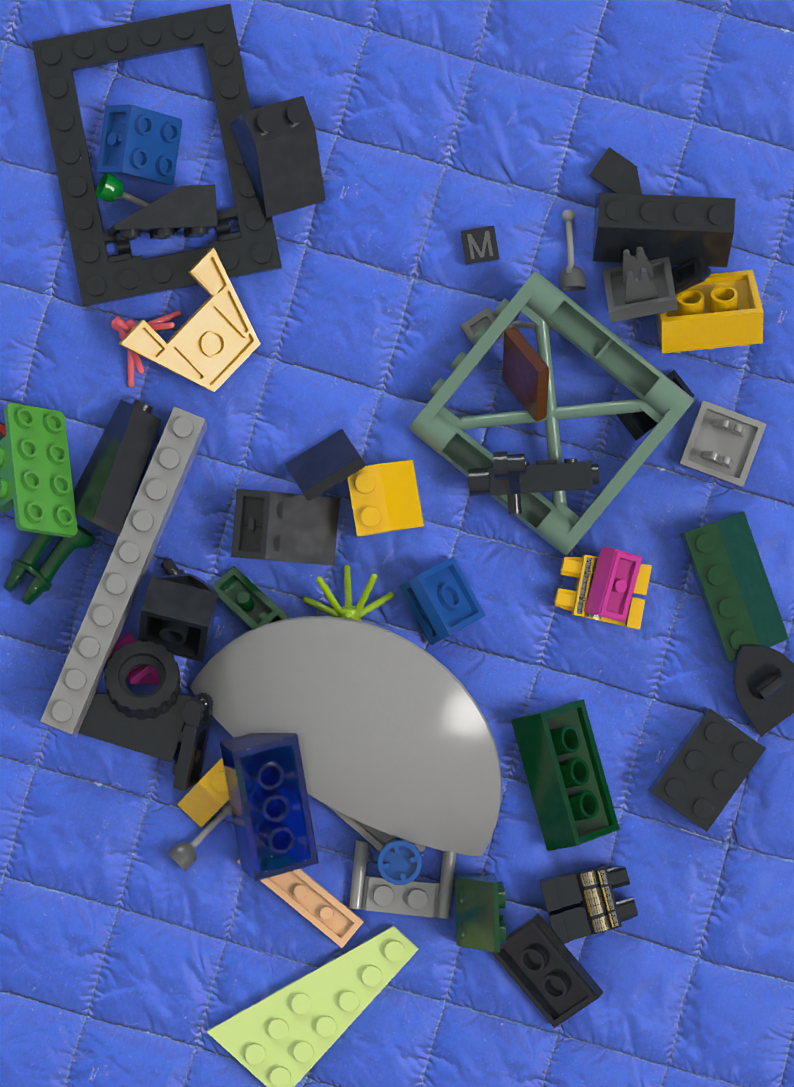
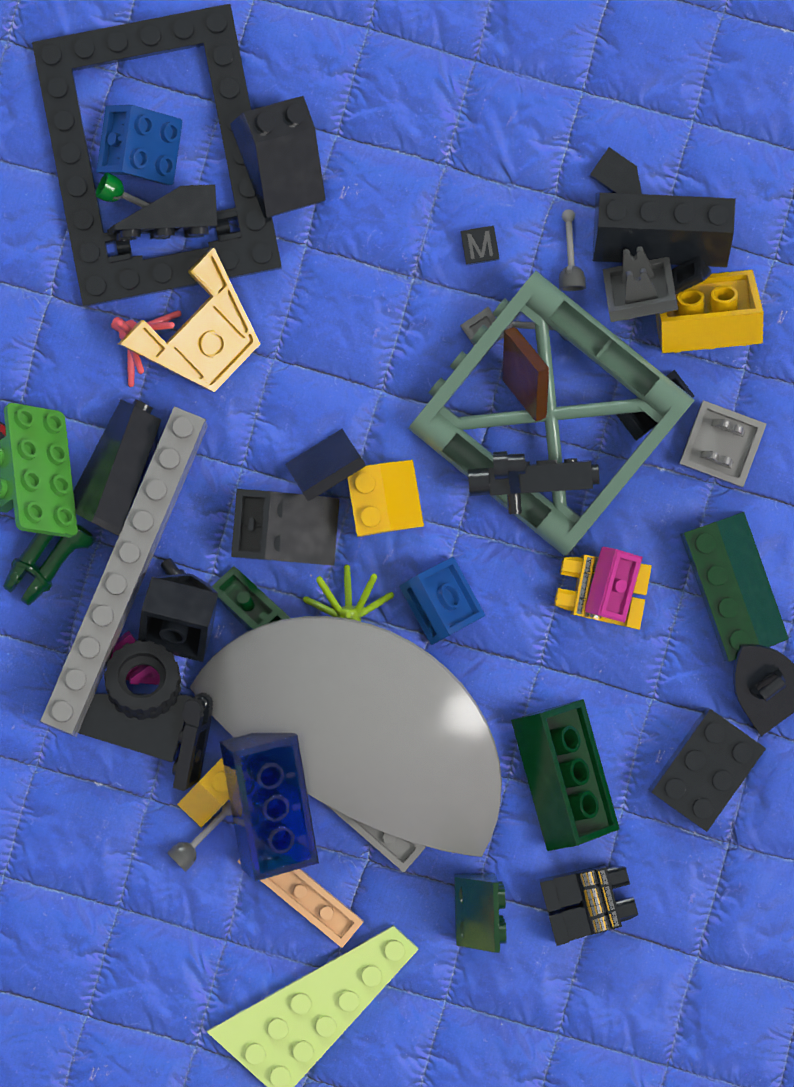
light grey plate [349,840,456,919] -> none
blue piece [375,838,424,885] -> none
black tile [491,913,604,1028] -> none

